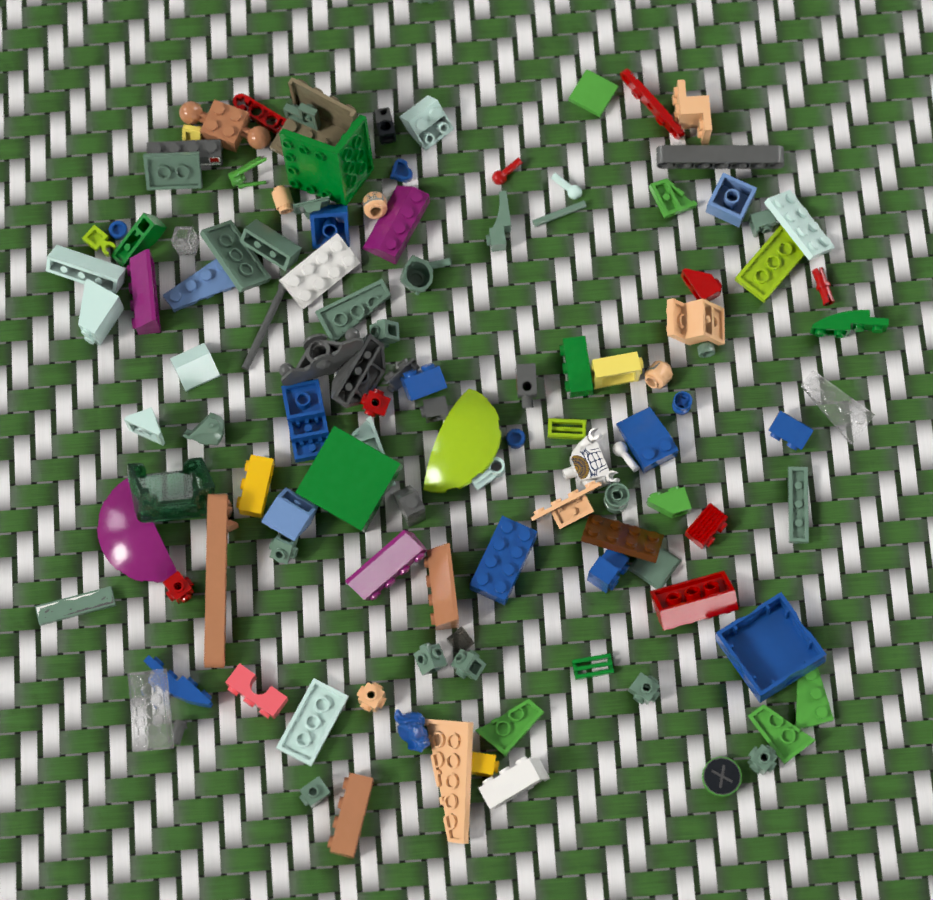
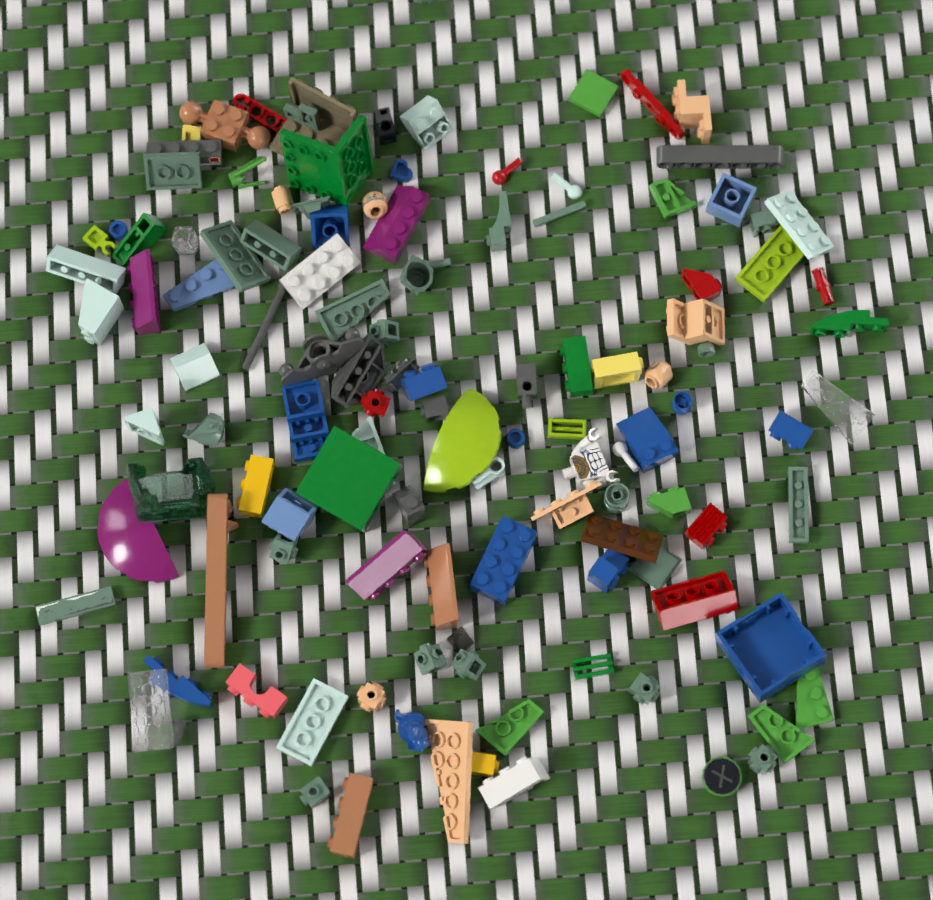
red brick [162,571,194,604] -> none

